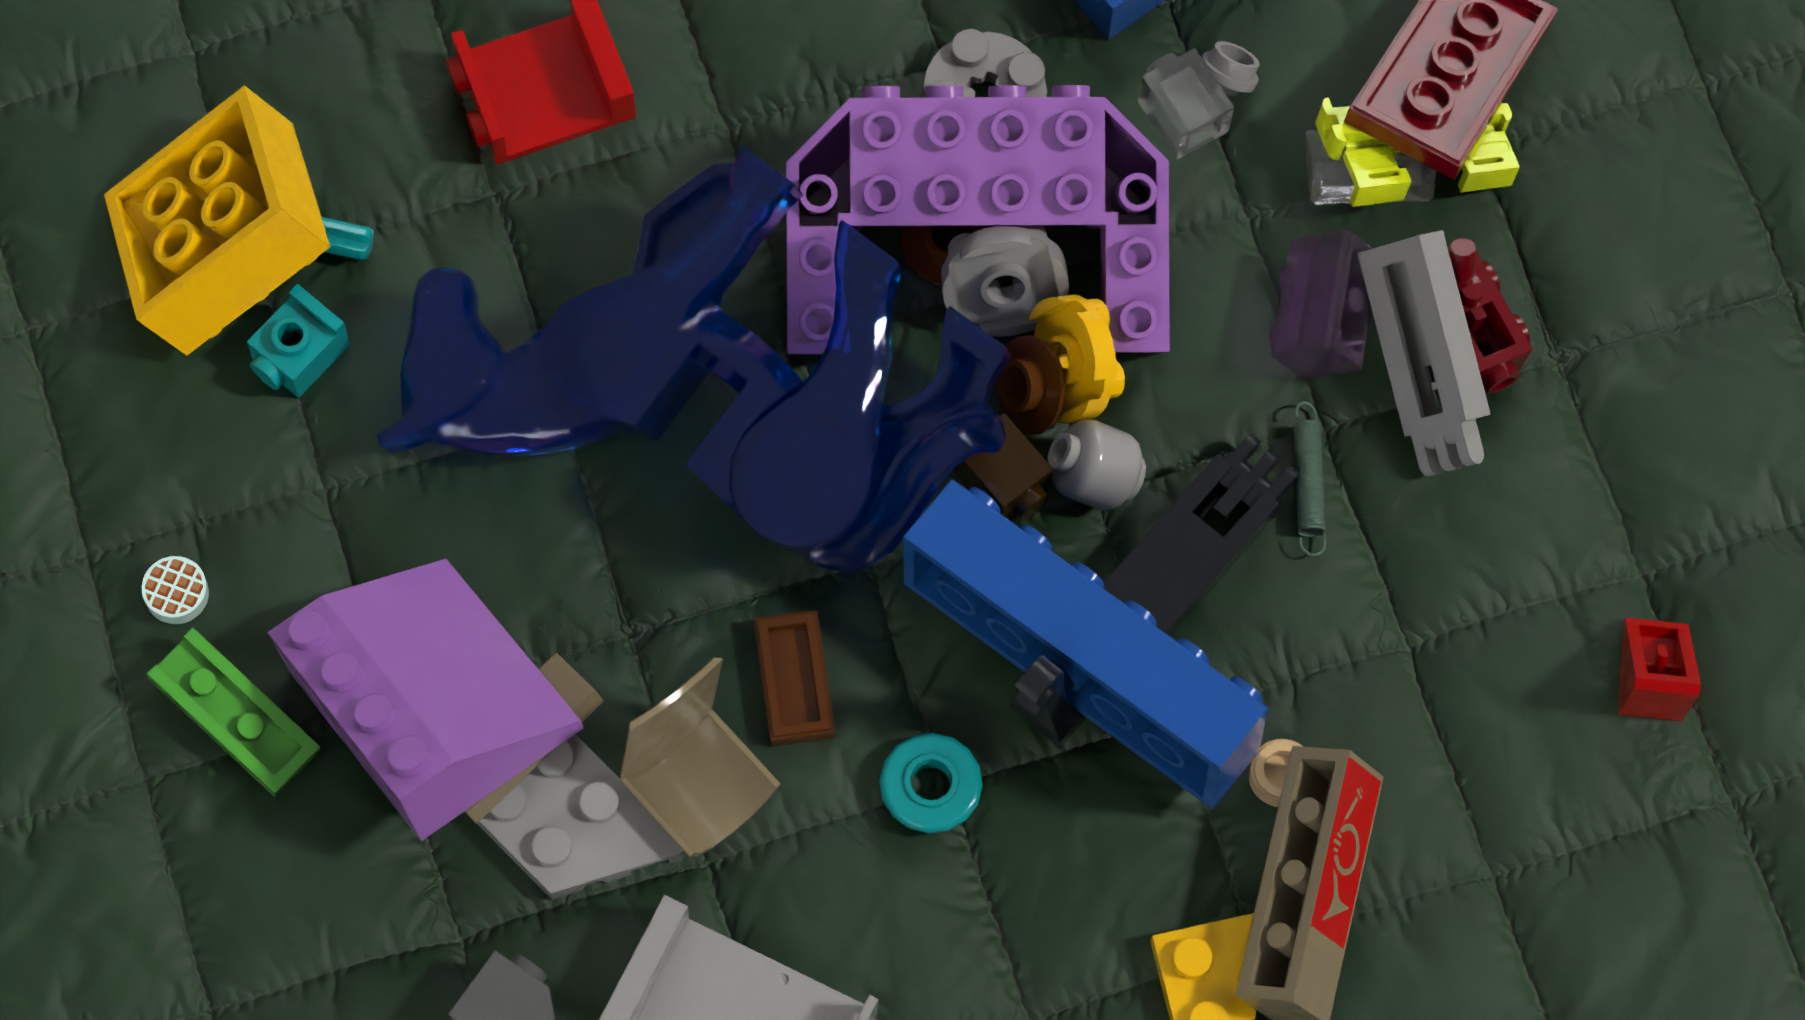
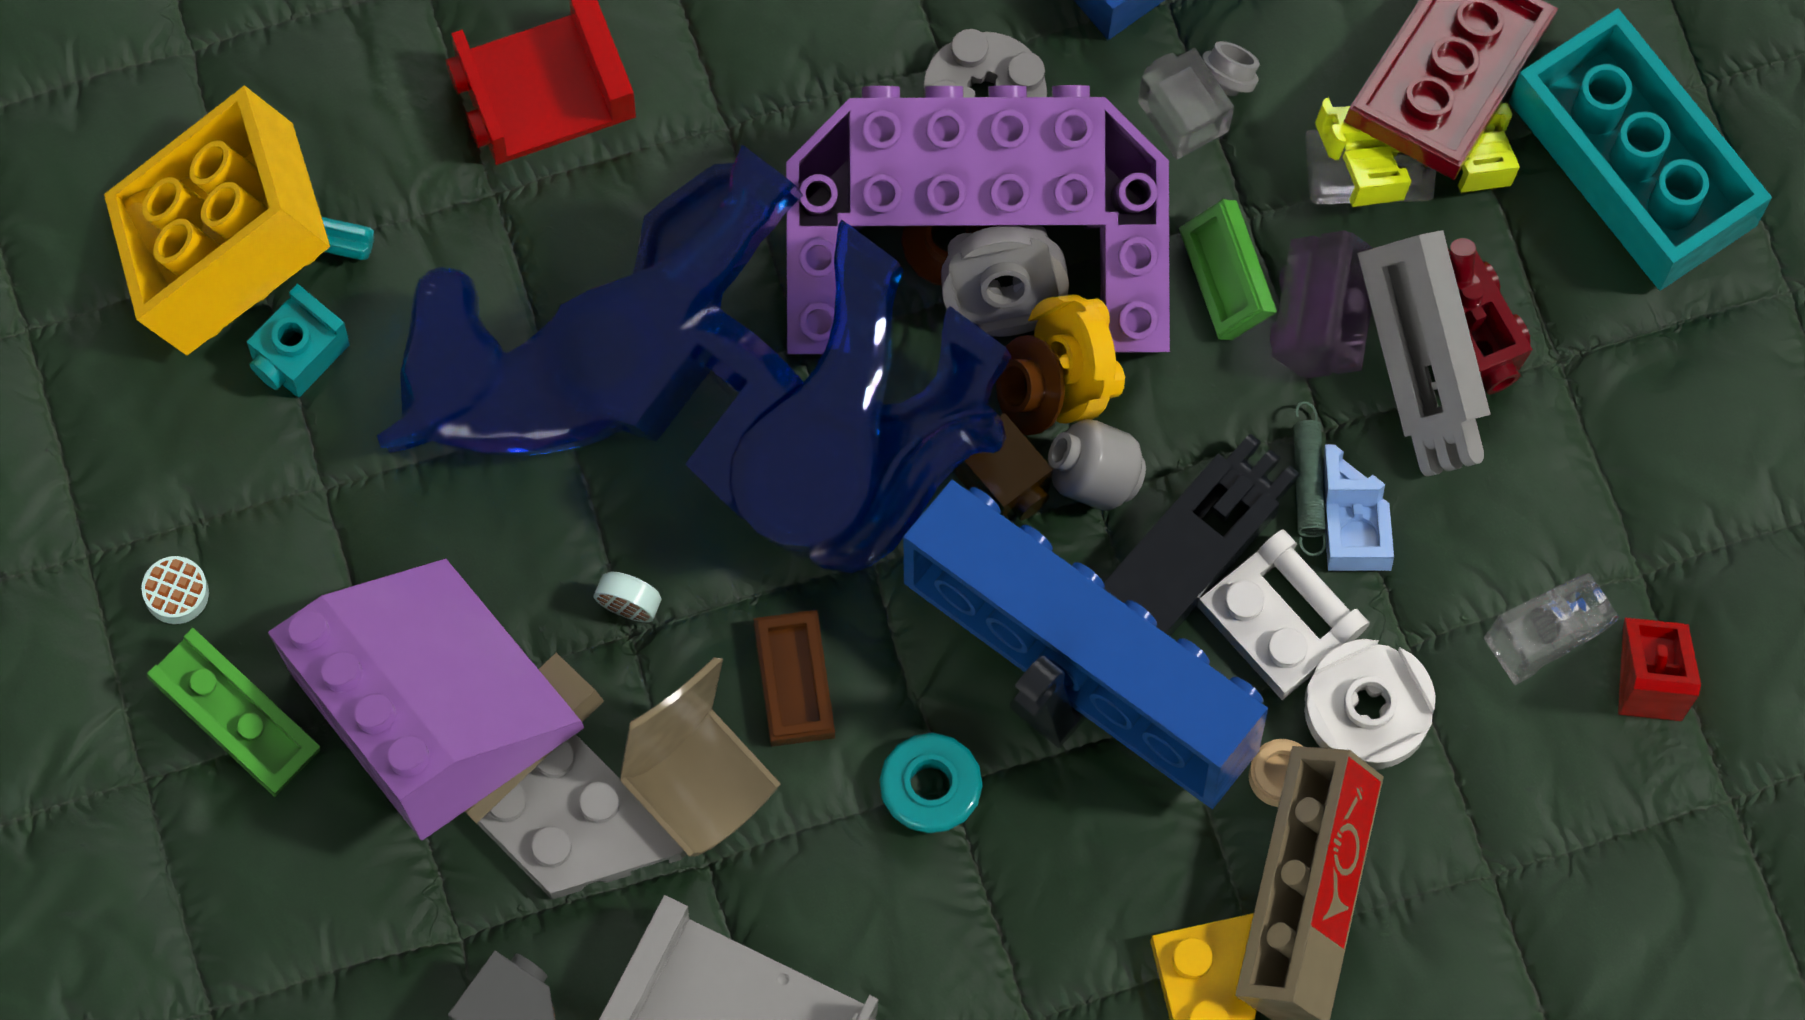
none -> light aqua tile [593,572,662,623]
none -> bright green tile [1179,199,1277,340]
none -> white plate [1197,529,1370,700]
none -> white plate [1304,639,1436,770]
none -> light blue slope [1323,444,1394,571]
none -> clear leg [1484,573,1619,685]
none -> teal brick [1509,8,1772,291]

